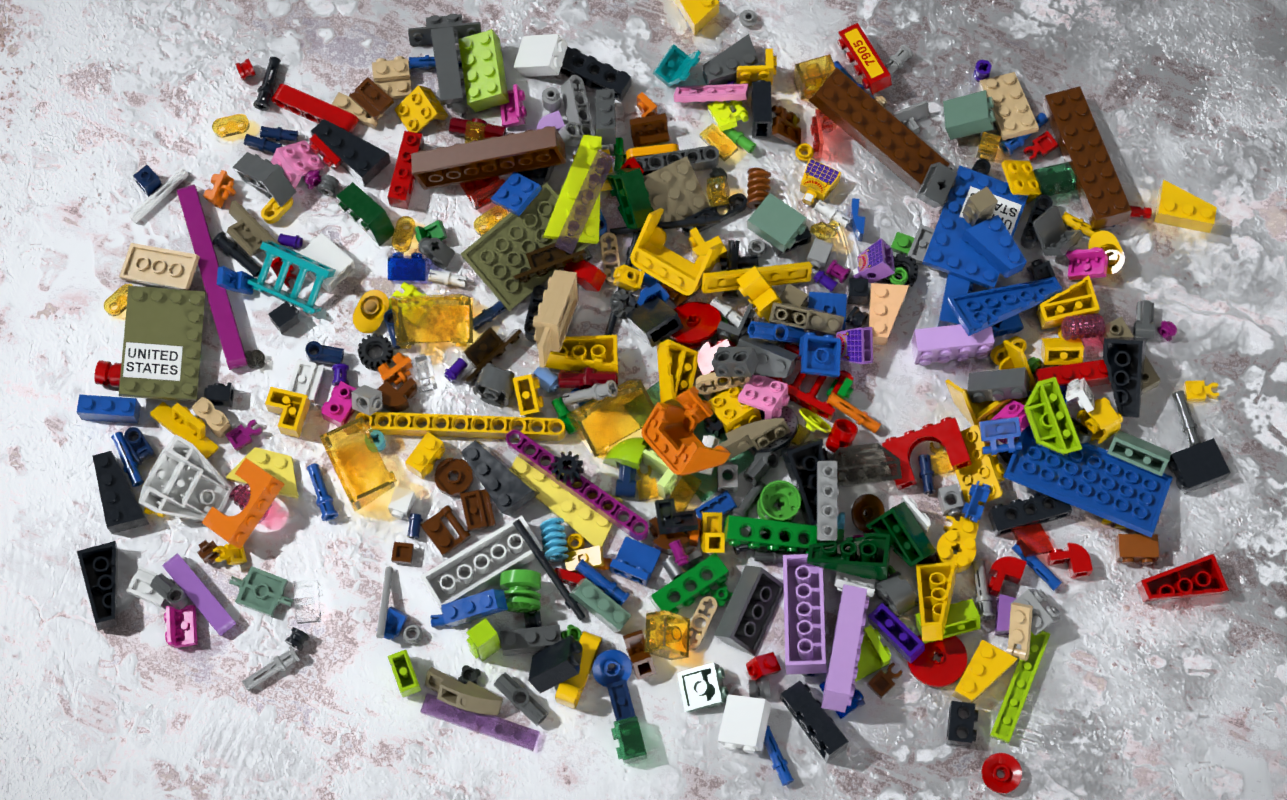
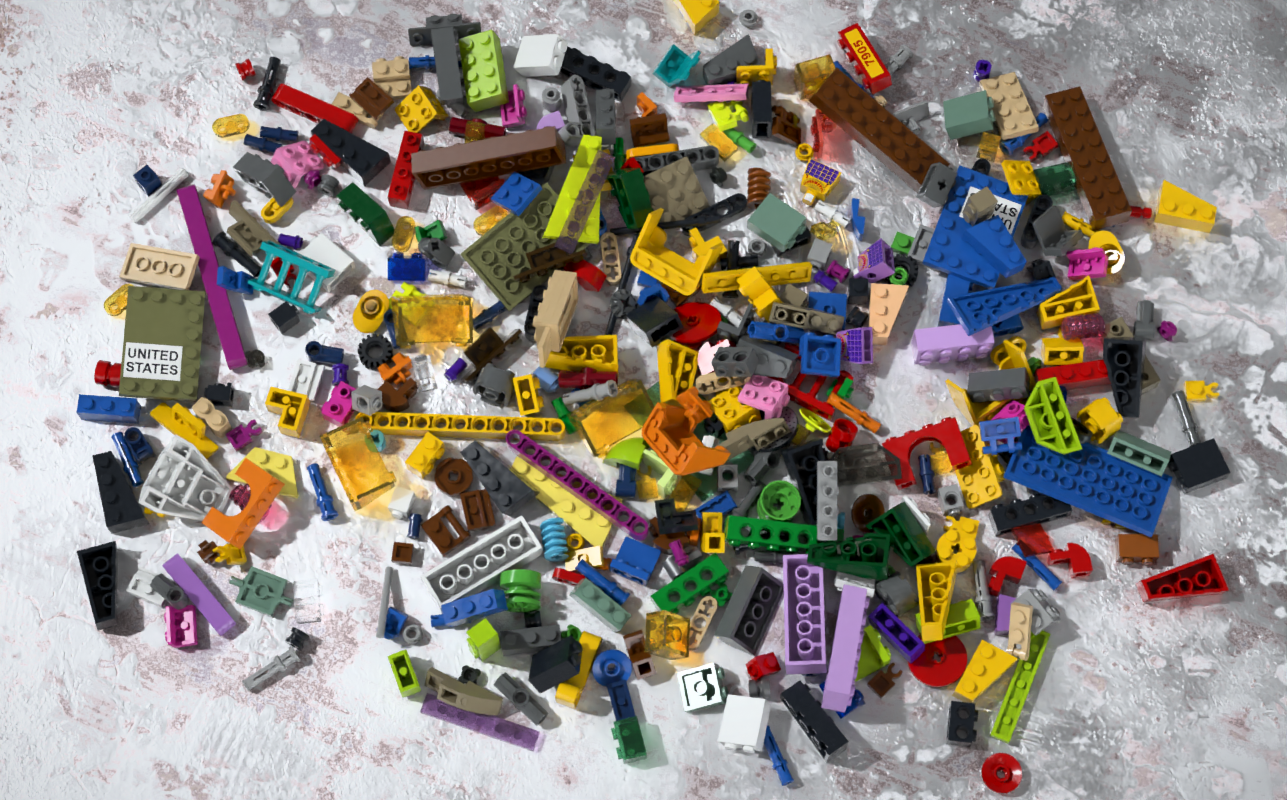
black bar [513,519,586,621] -> none
black gear [551,451,584,485] -> none
yellow brick [613,264,645,293] -> none
clear yellow brick [706,176,730,207] -> none
blue hinge [962,481,991,523] -> none
white bracket [1065,378,1095,413] -> none

